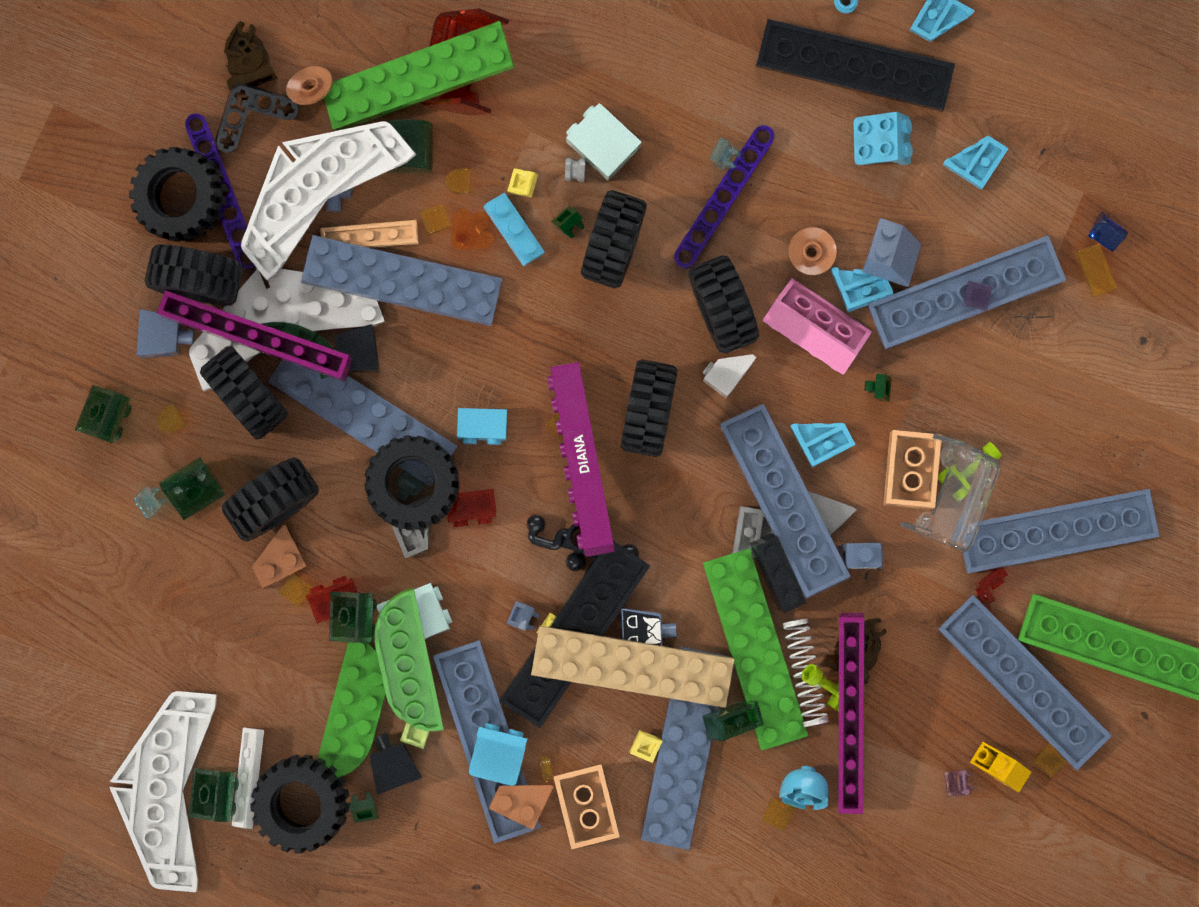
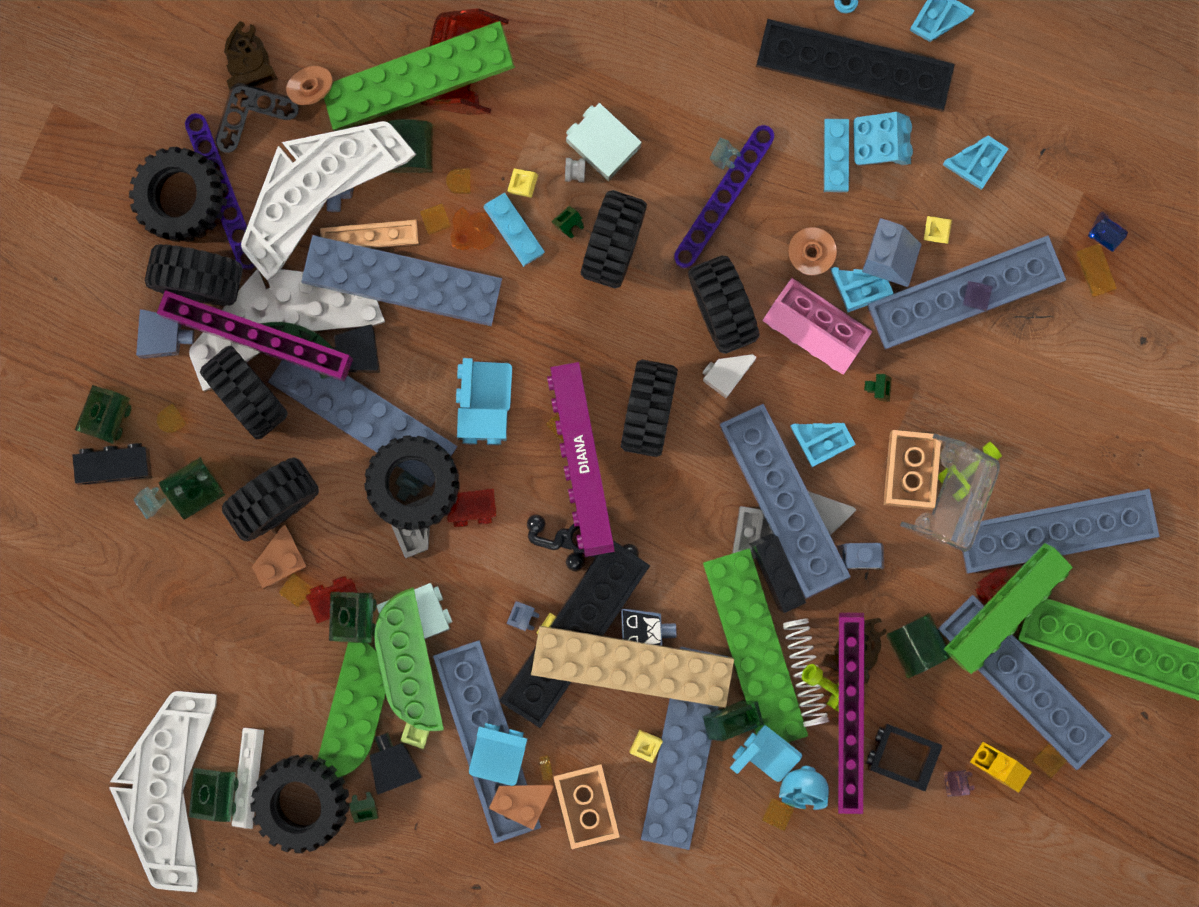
none -> black brick [72,443,152,485]
none -> medium azure bracket [456,358,512,412]
none -> medium azure bracket [730,725,802,782]
none -> medium azure plate [824,119,849,192]
none -> black window [866,724,943,792]
none -> clear green brick [886,613,951,678]
none -> light yellow tile [924,216,952,244]
none -> bright green brick [944,543,1073,674]

